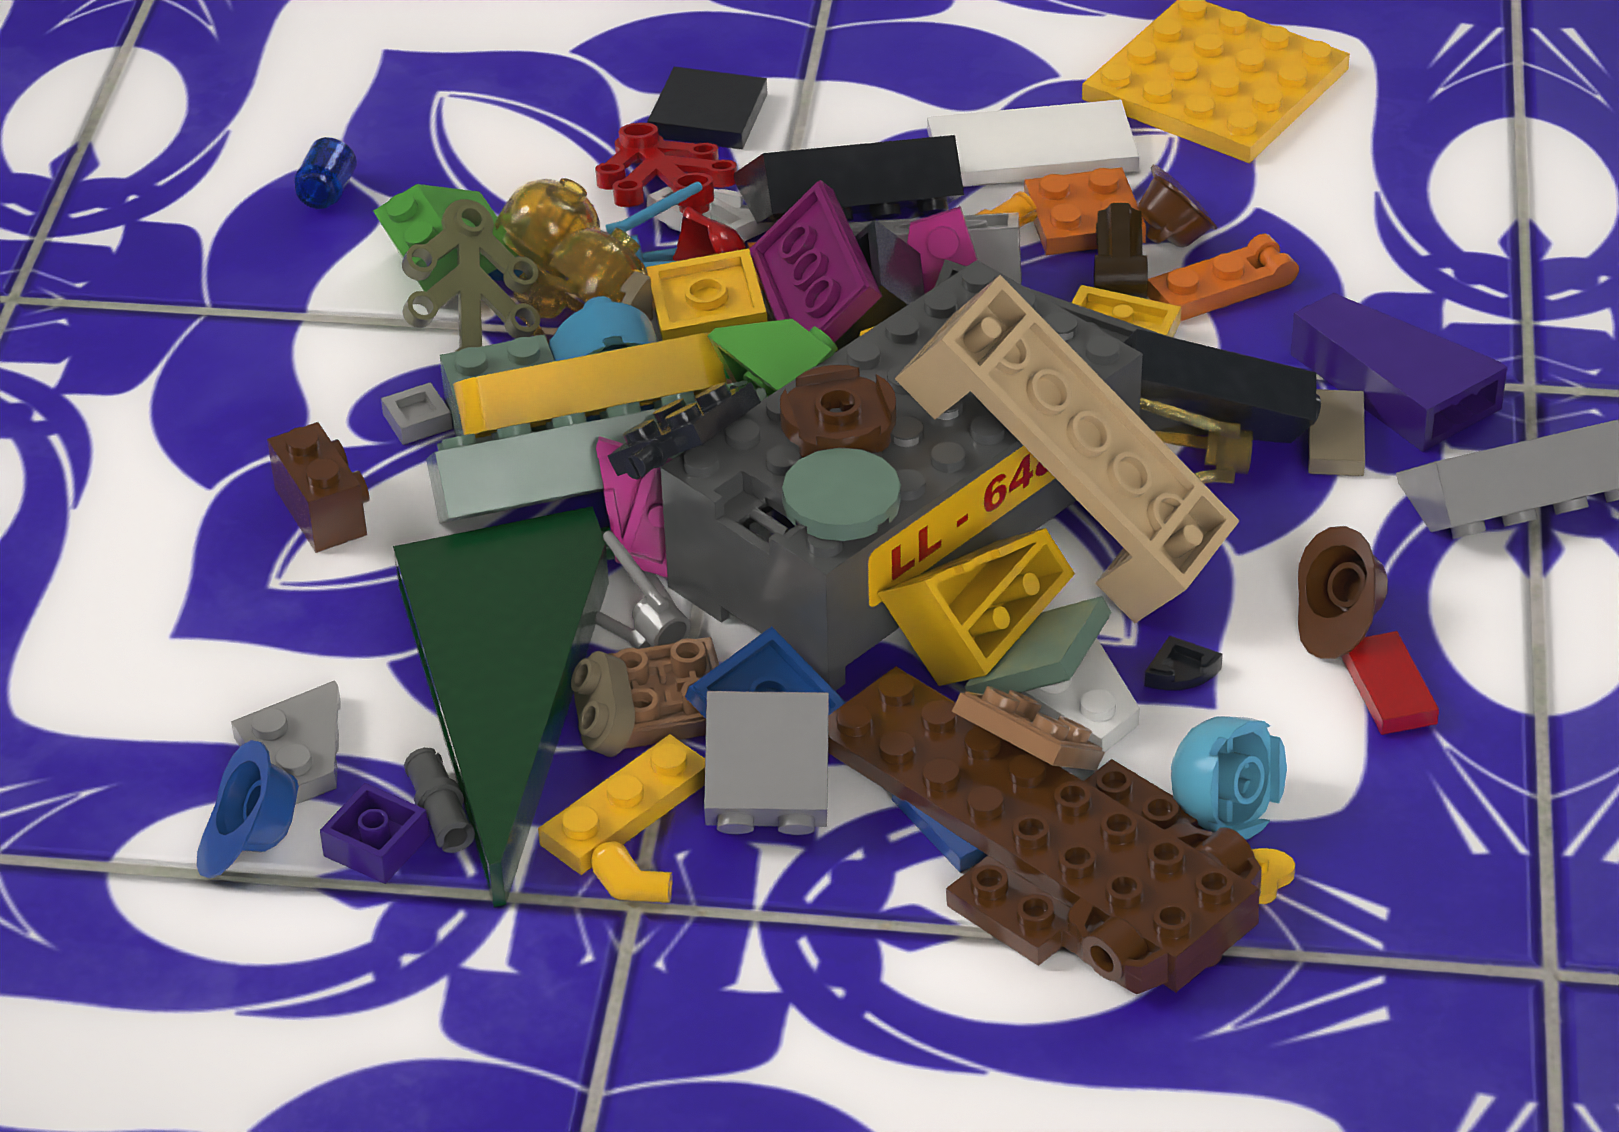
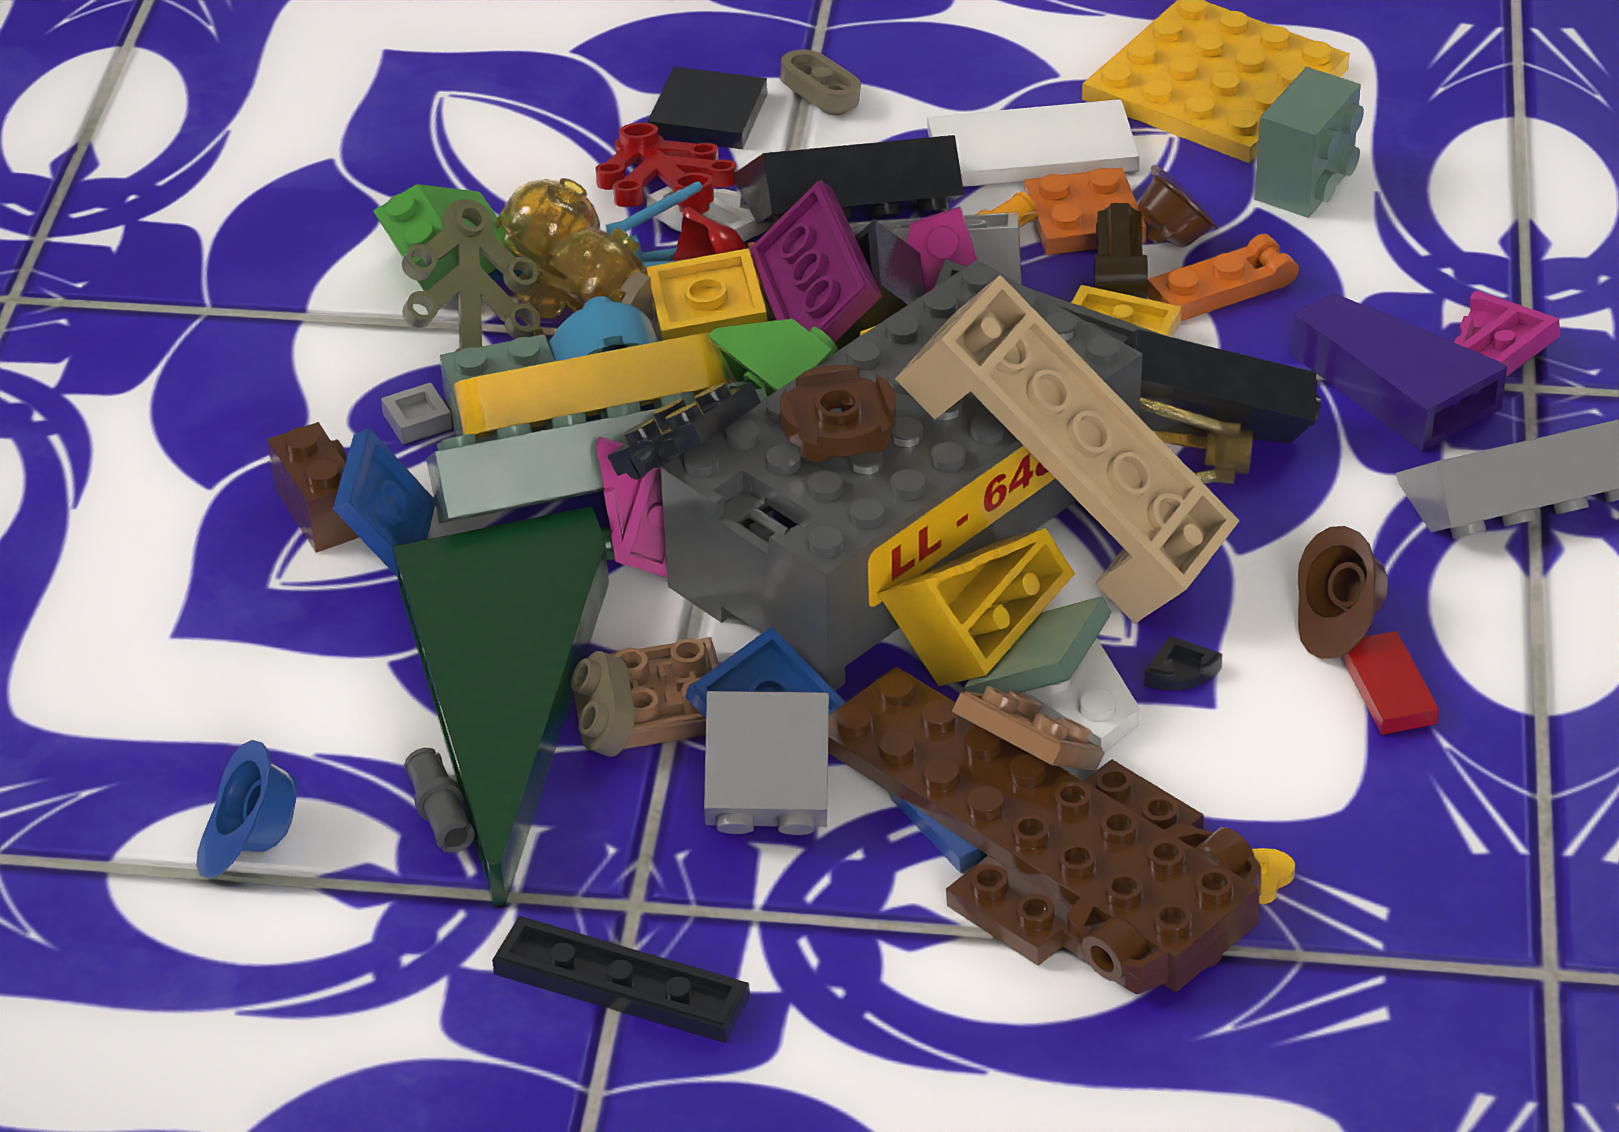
light grey wing [231,680,341,805] -> none
clear blue brick [294,137,357,209] -> none
dark purple piece [320,783,430,884] -> none
yellow plate [538,734,705,875] -> none
yellow arm [591,841,673,903] -> none
light grey plant [596,531,691,649] -> none
sand green tile [782,448,901,541] -> none
medium azure cylinder [1170,716,1287,839] -> none
dark tan tile [1308,389,1365,476] -> none
none -> blue plate [333,428,435,577]
none -> black tile [492,916,750,1043]
none -> dark tan plate [780,49,861,115]
none -> sand green brick [1254,67,1364,218]
none -> dark pink wing [1454,290,1560,377]

